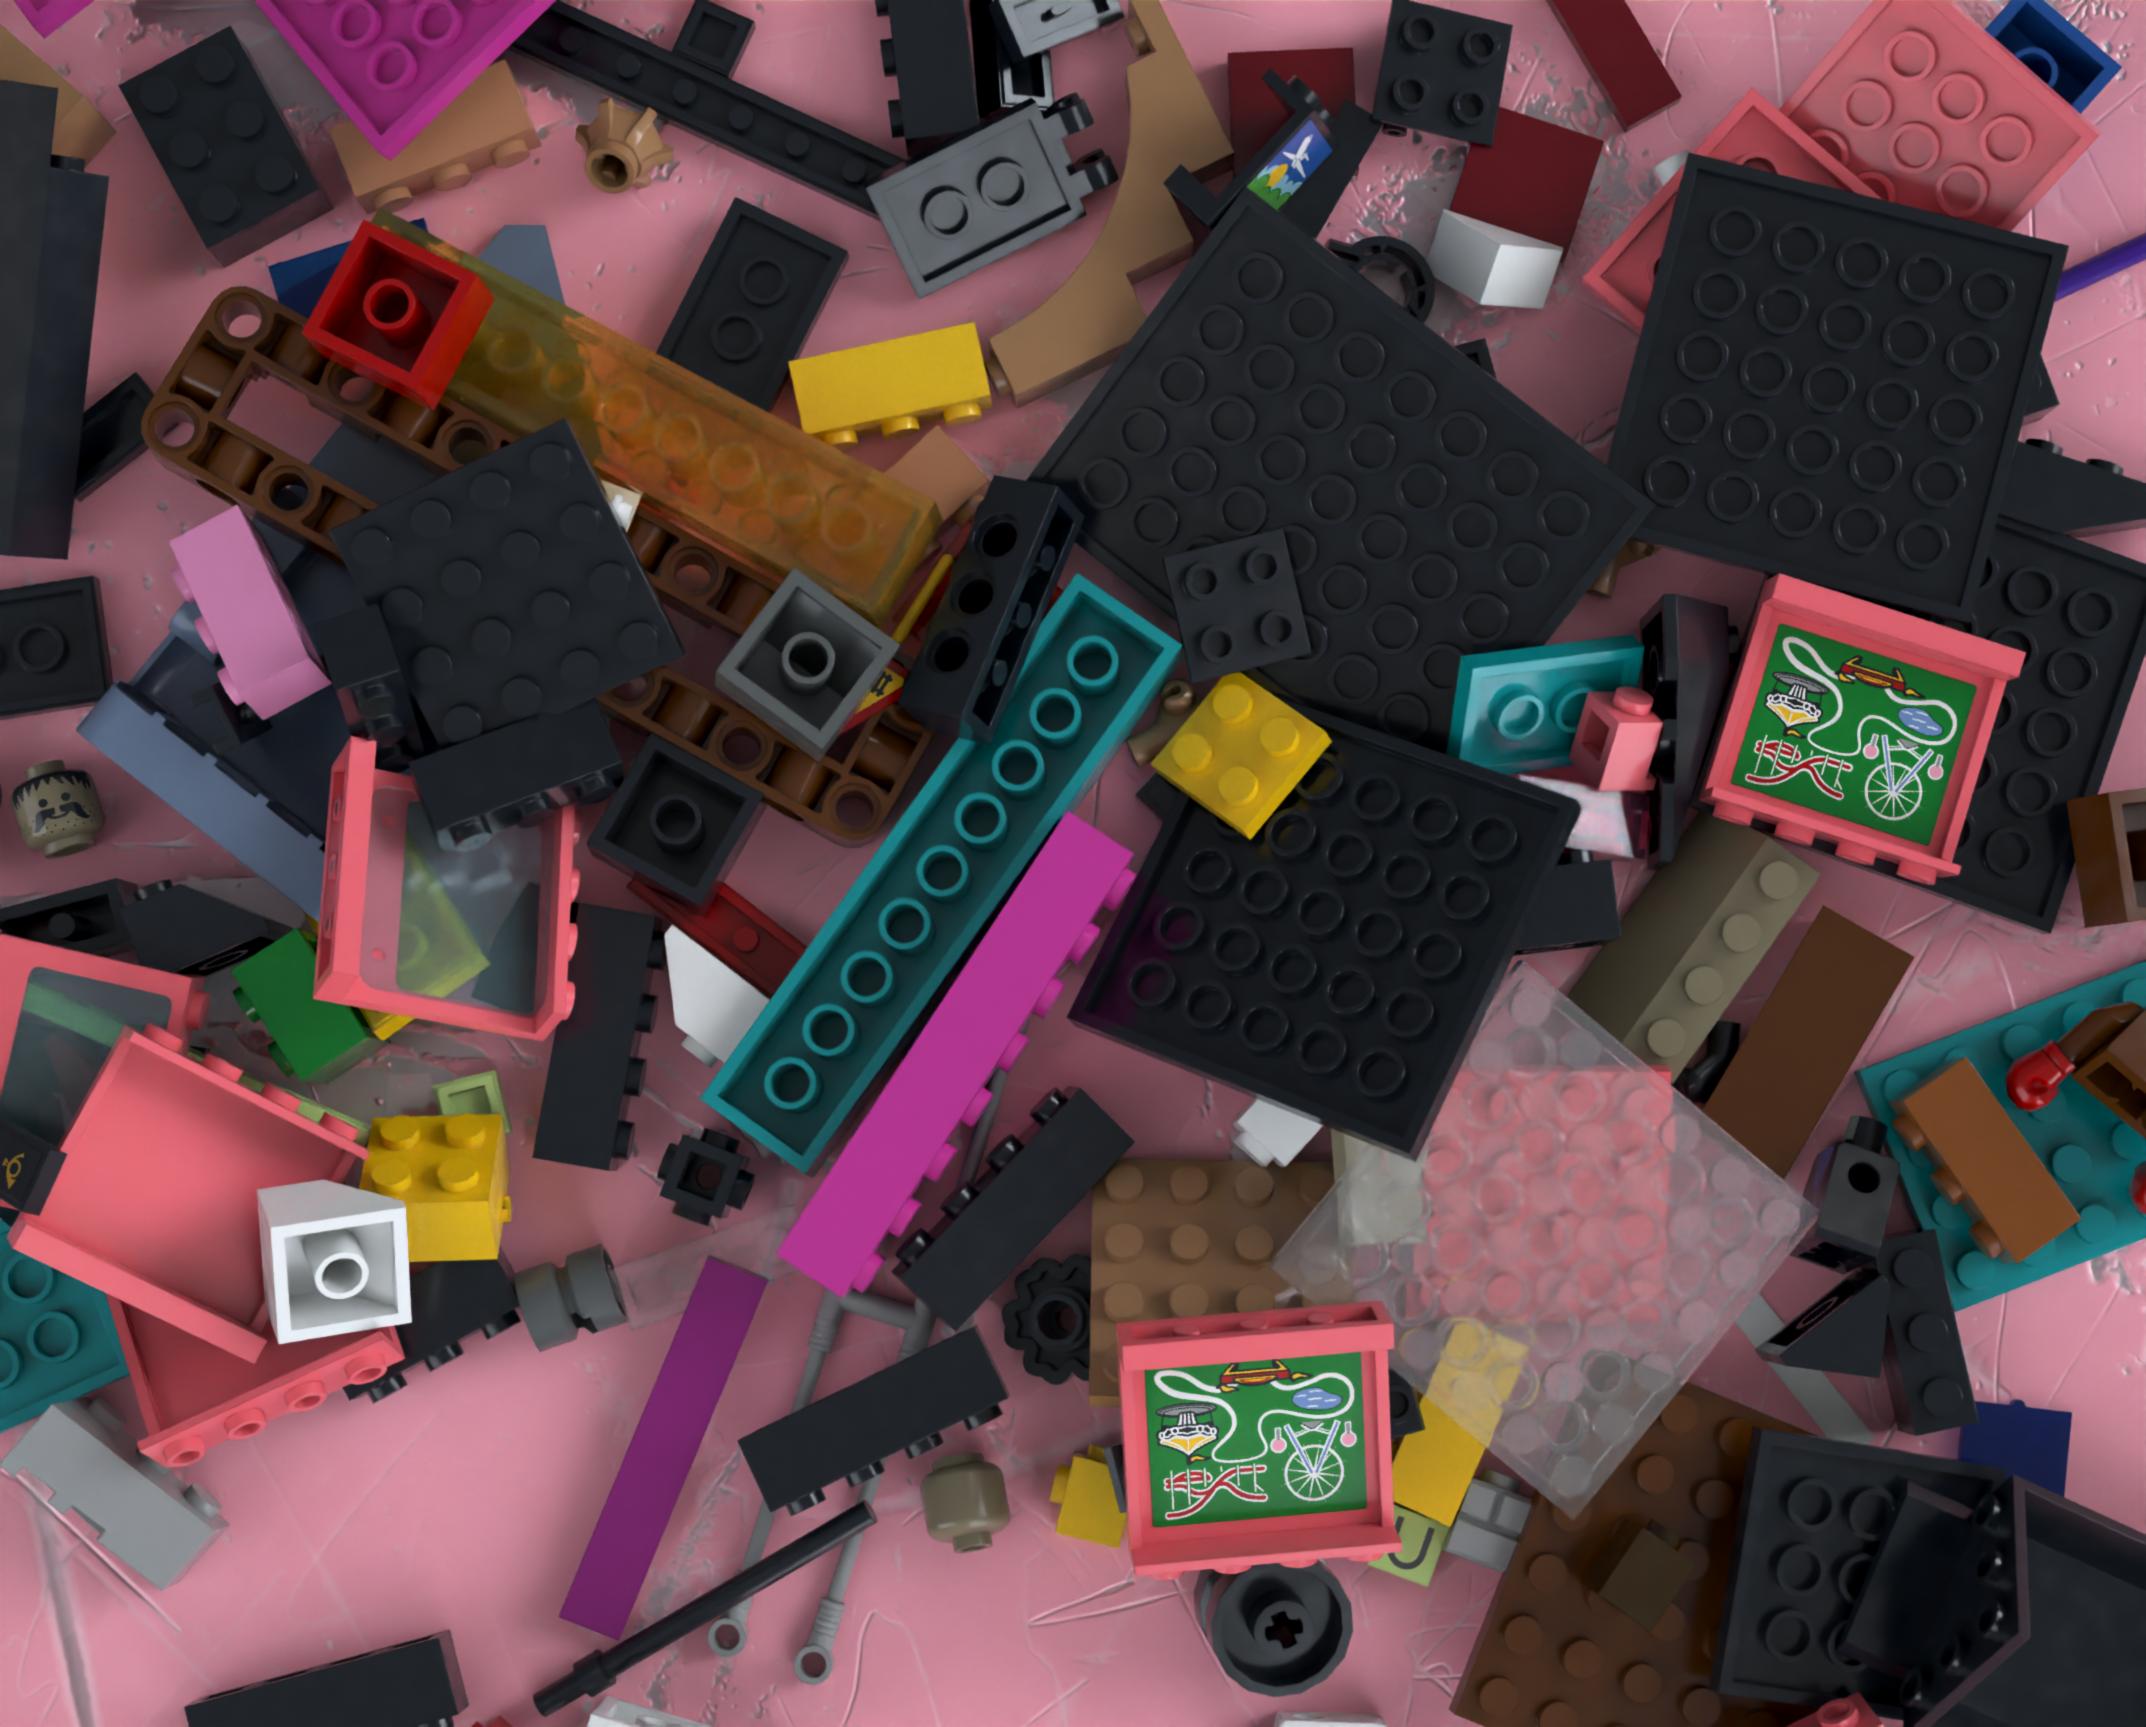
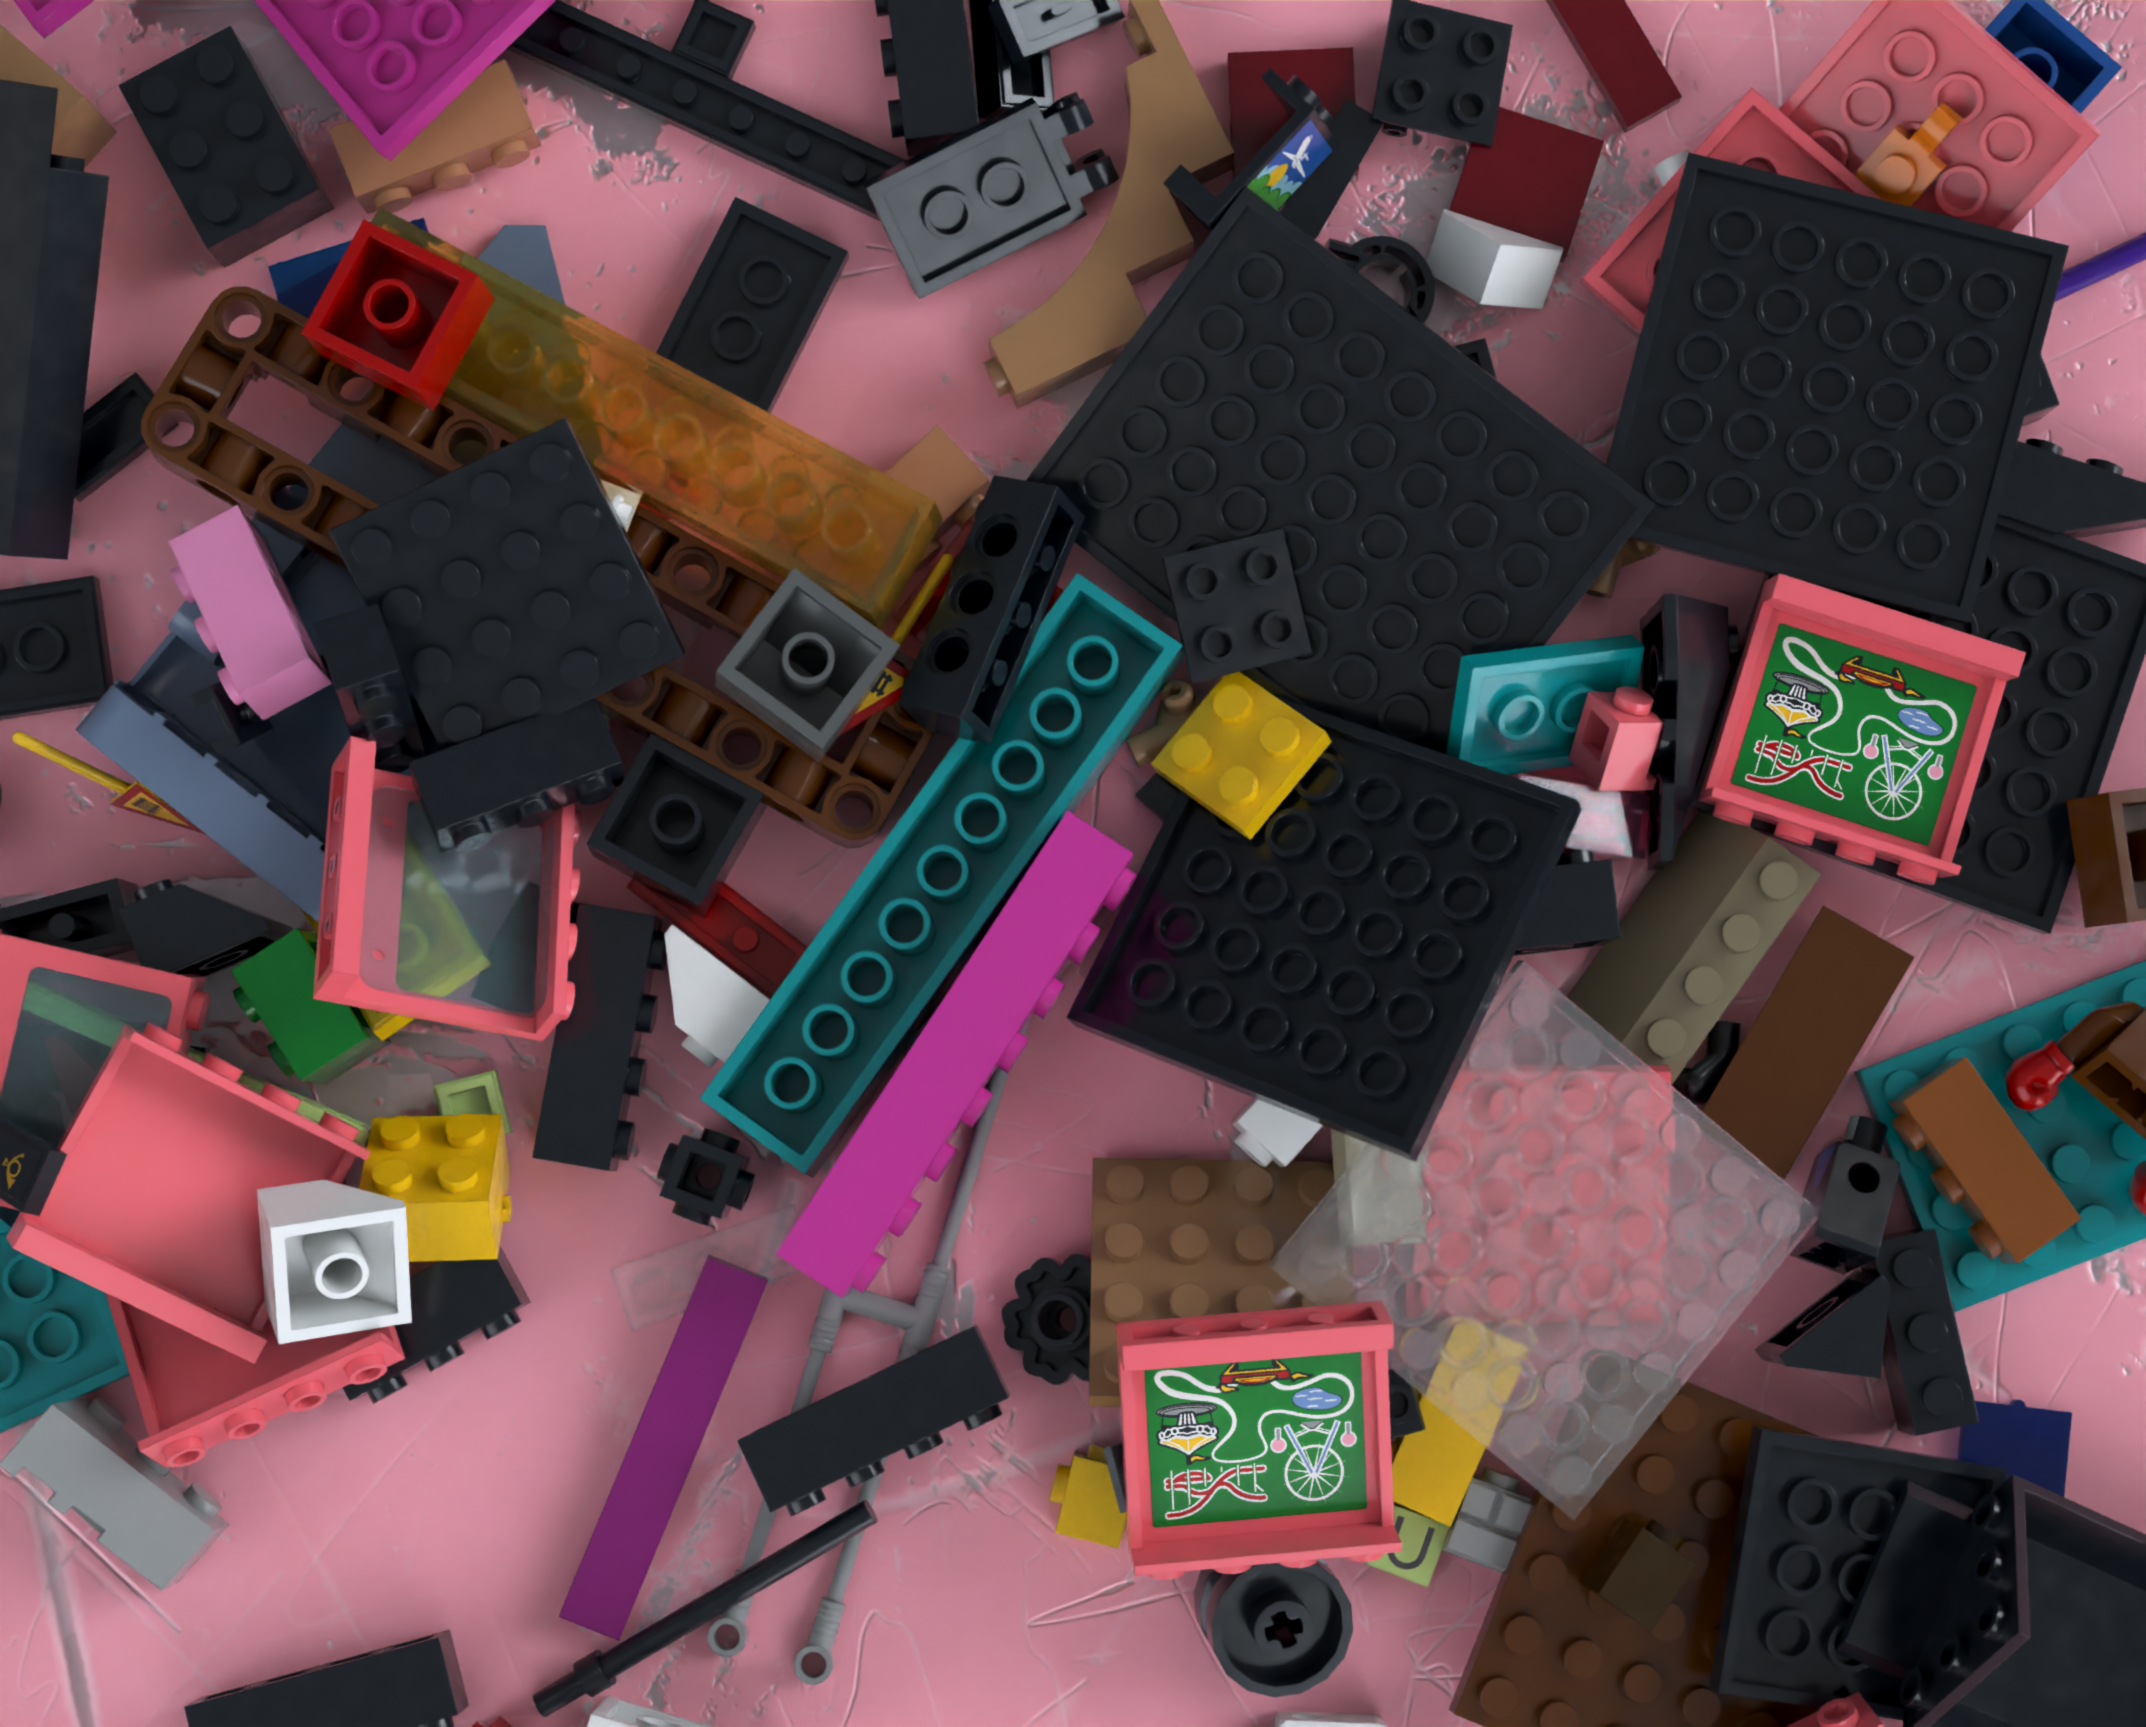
dark tan head [10,760,105,859] -> none
dark grey wheel [514,1243,628,1352] -> none
medium nougat rock [575,97,674,193] -> none
yellow brick [788,322,992,453] -> none
black brick [891,1086,1135,1331] -> none
dark tan head [920,1453,1010,1553] -> none
white sticker [1729,1291,1875,1444] -> none
none -> yellow piece [12,731,207,835]
none -> orange plate [1854,101,1963,207]

